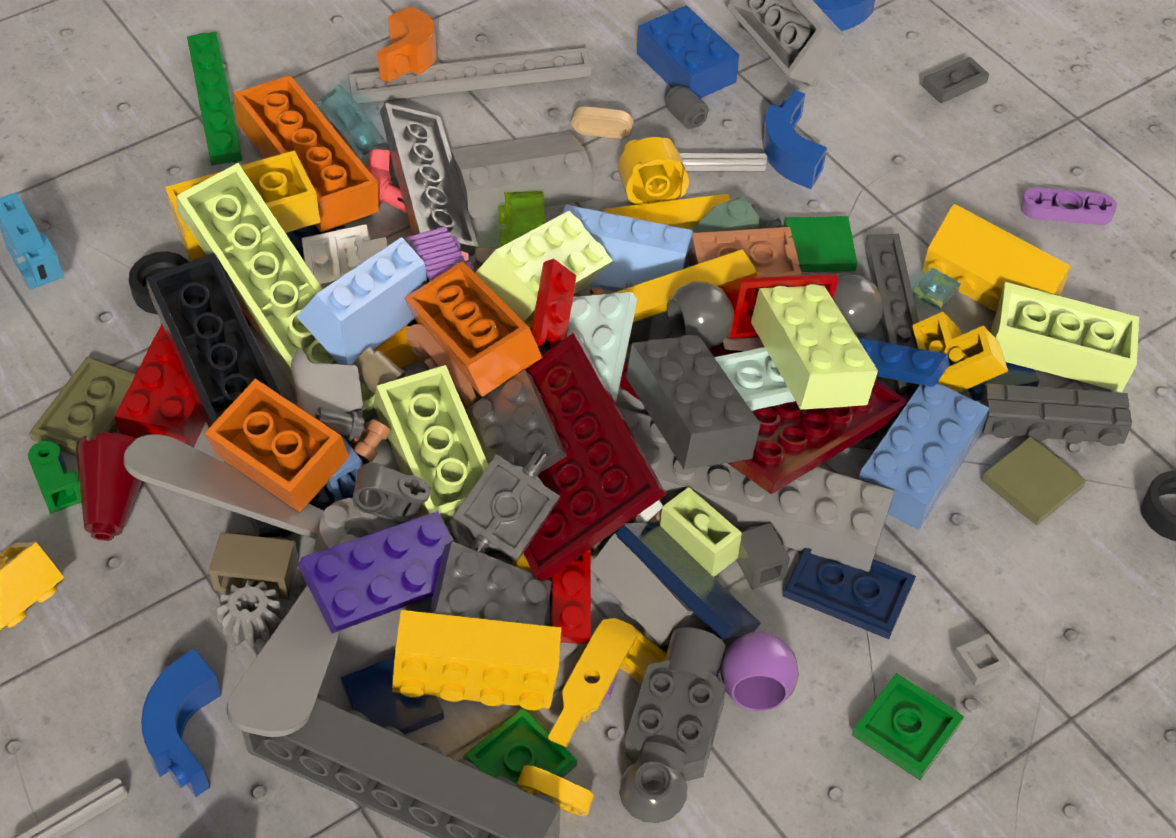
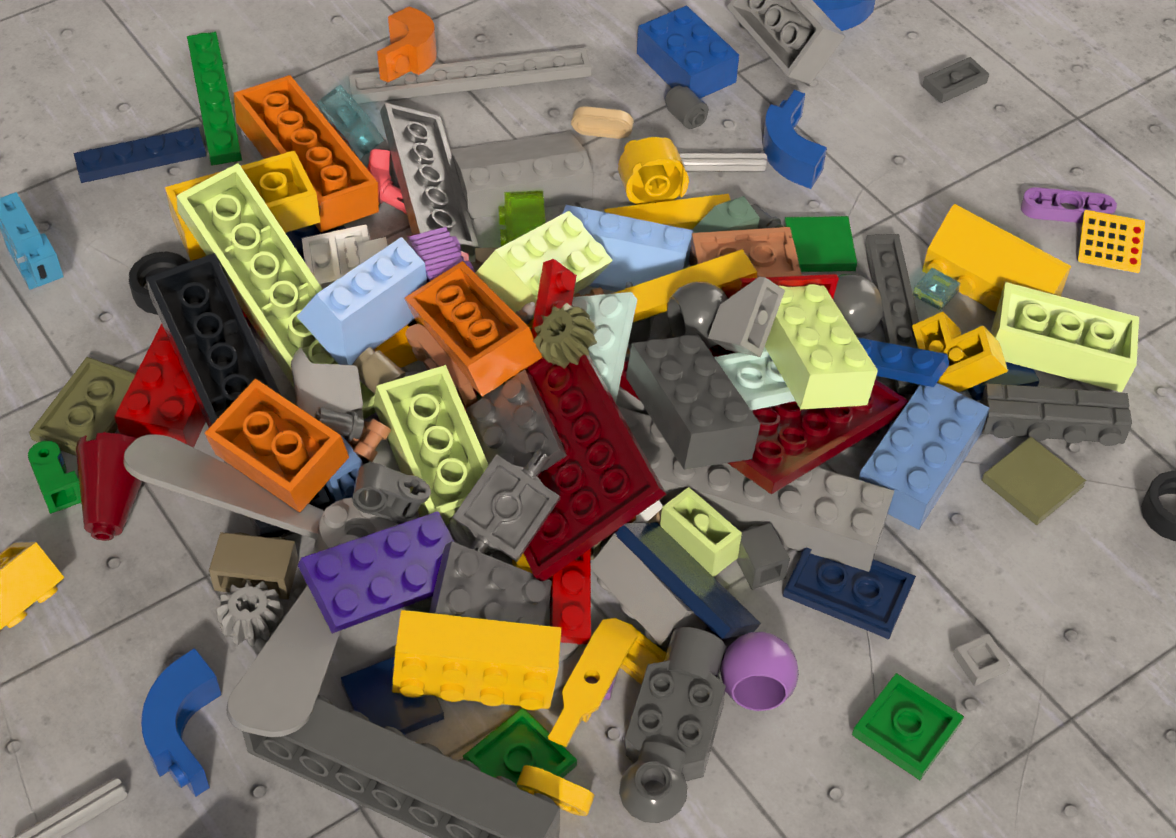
none -> dark blue plate [73,127,206,183]
none -> light grey helmet [516,302,536,325]
none -> olive gear [533,303,598,369]
none -> light grey slope [708,276,785,357]
none -> yellow sticker [1078,210,1145,273]

